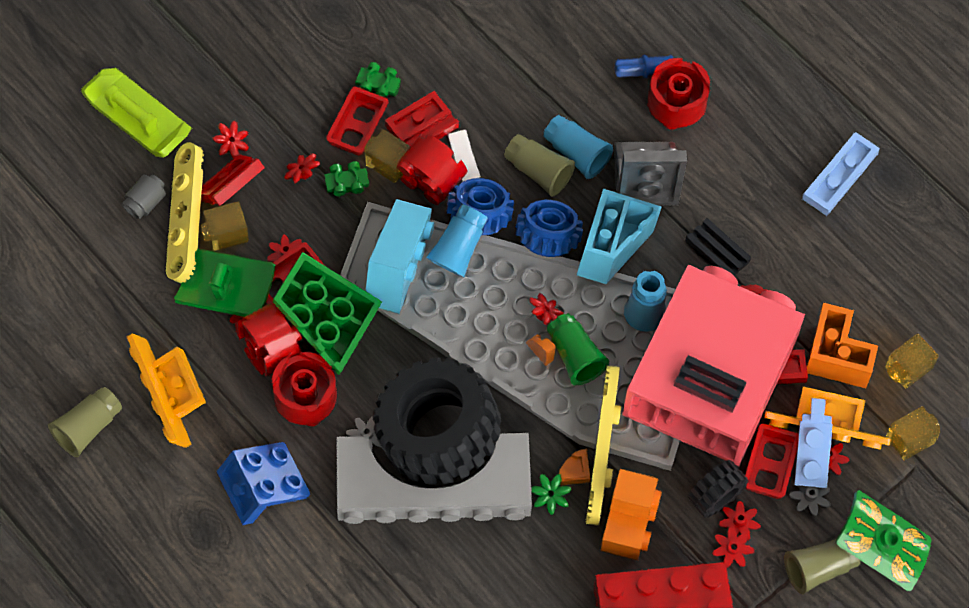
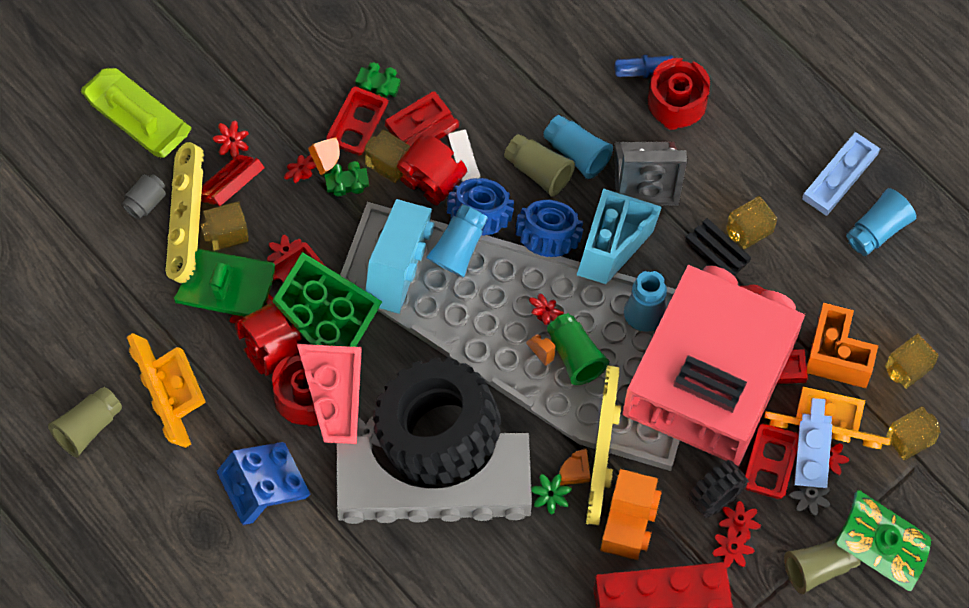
none -> coral wing [297,344,362,444]
none -> tile [308,137,340,175]
none -> clear yellow brick [727,196,778,249]
none -> dark azure plant [846,188,916,256]

